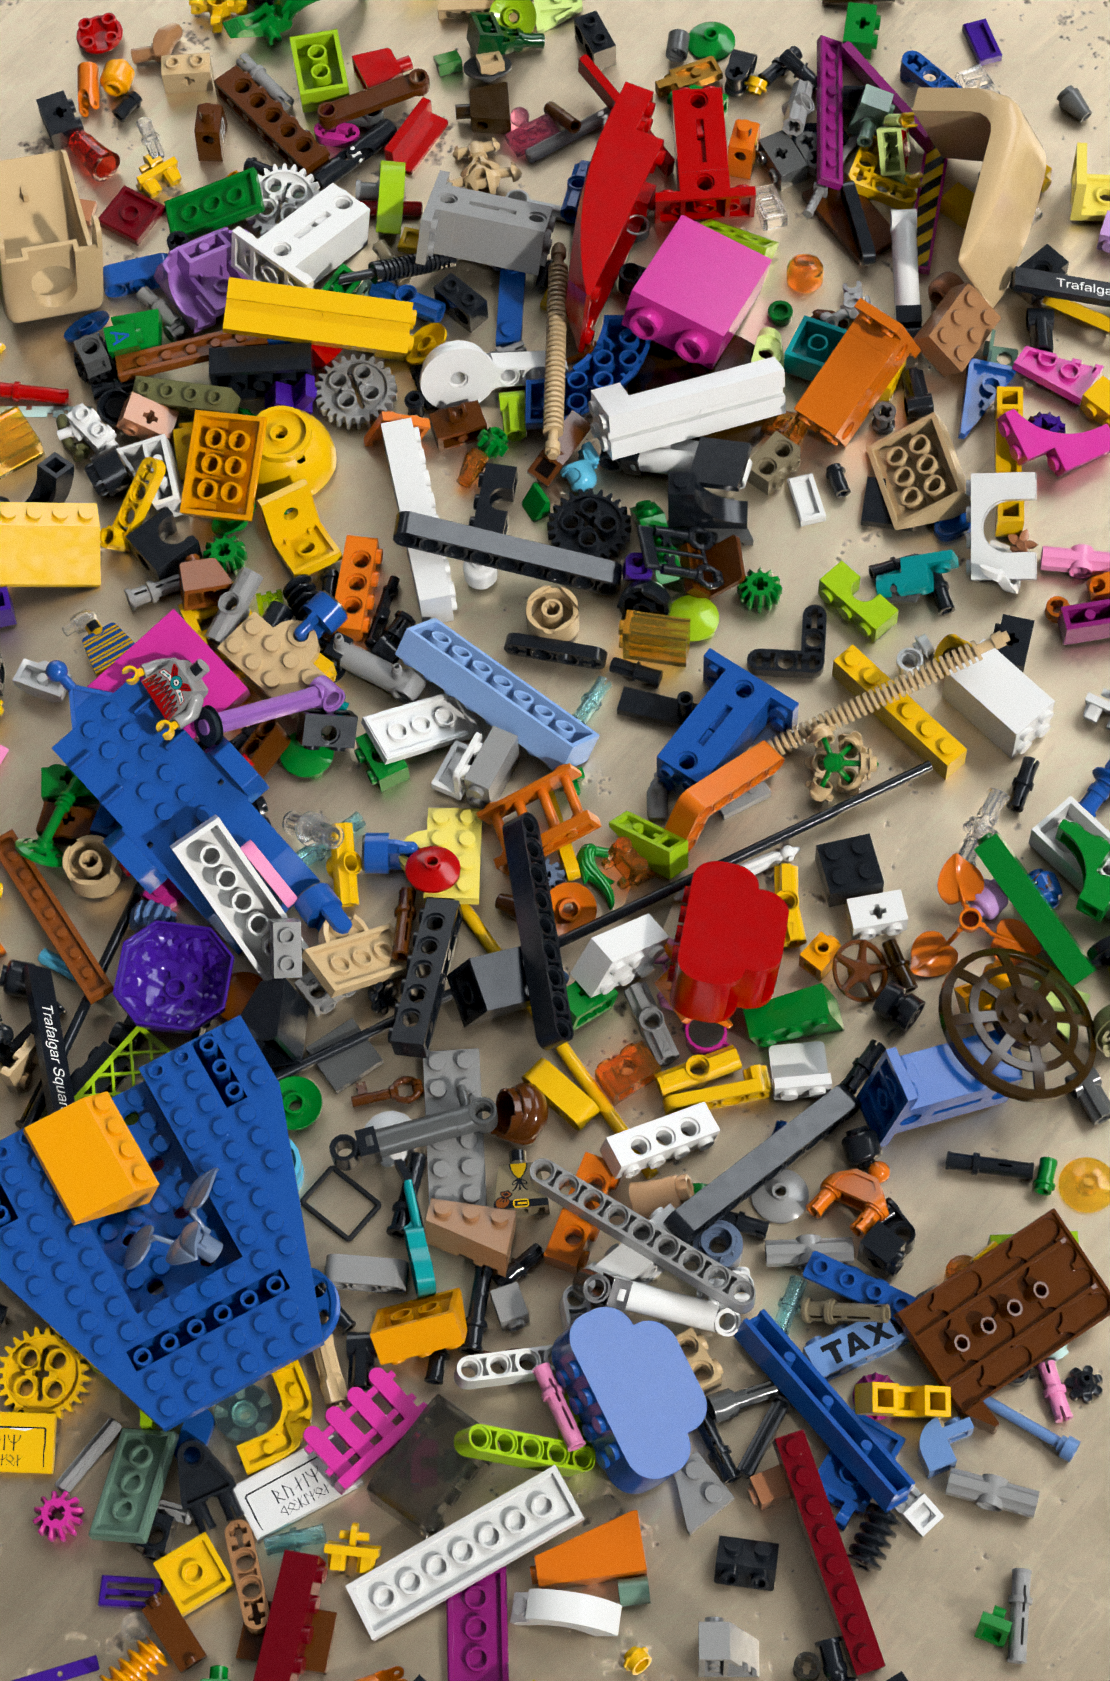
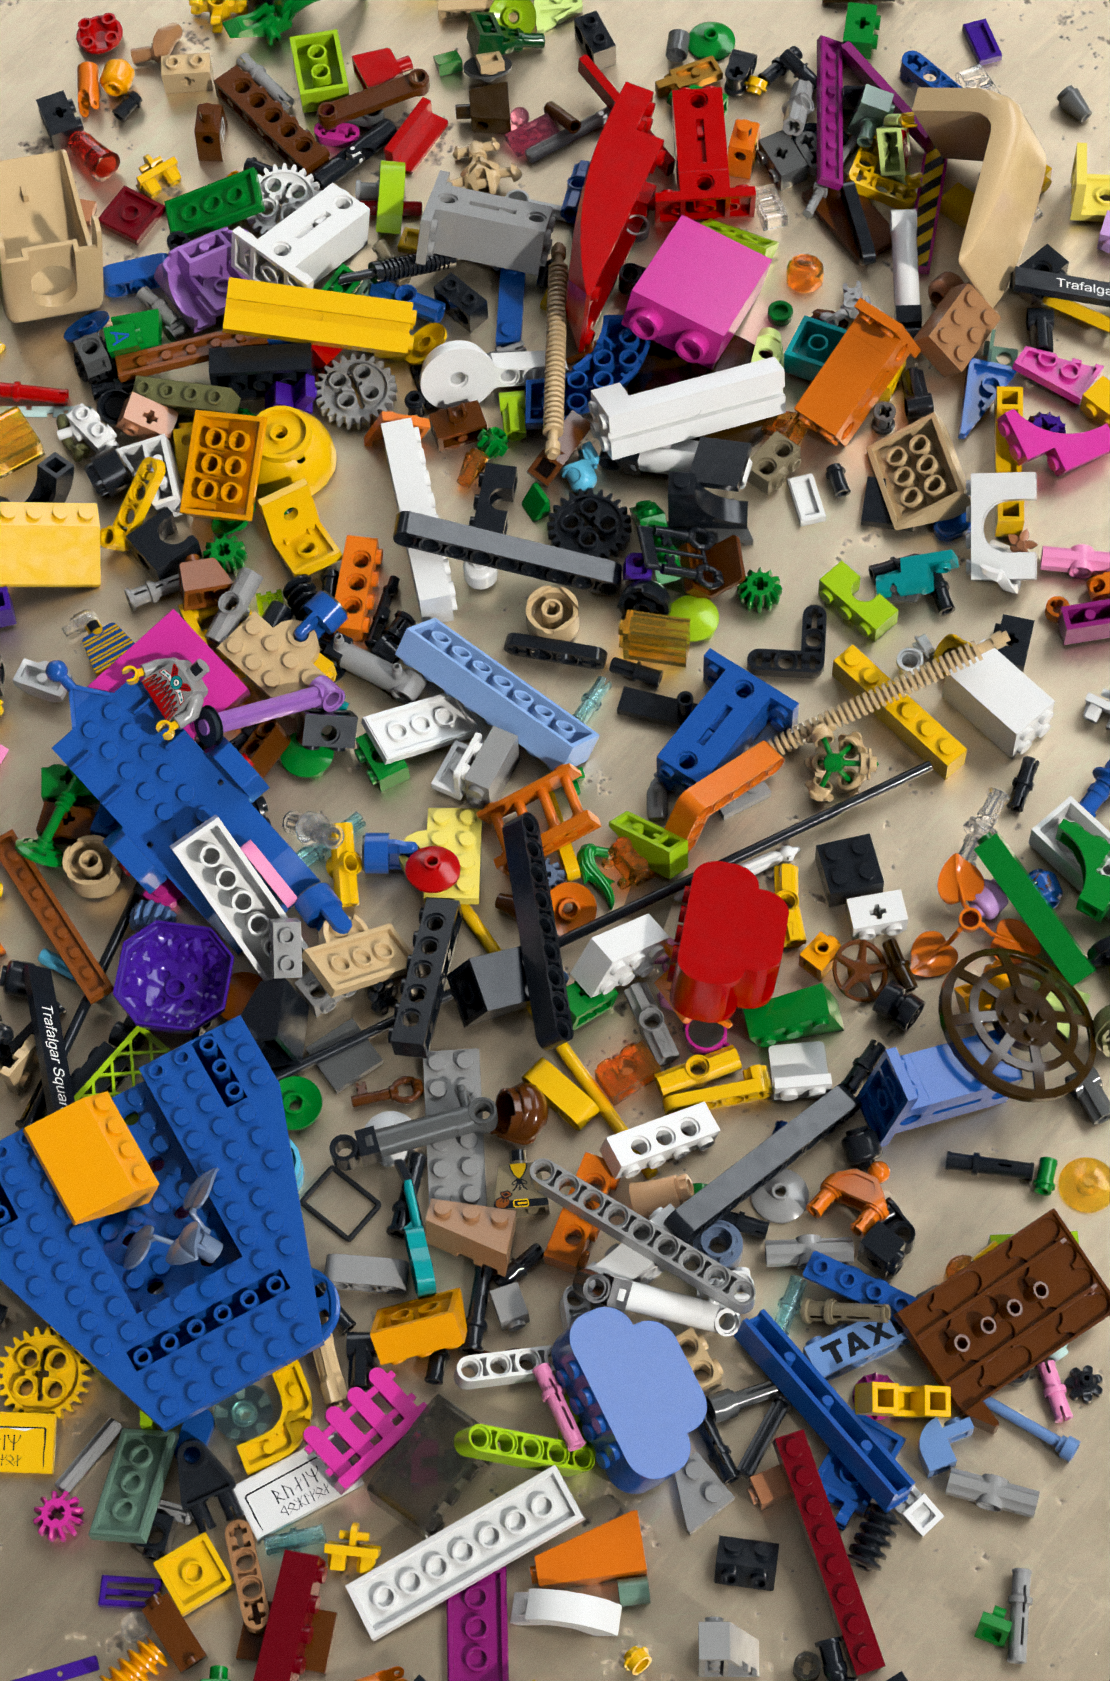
clear axle [136,117,165,159] -> none
reddish brown pin [391,886,416,962] -> none

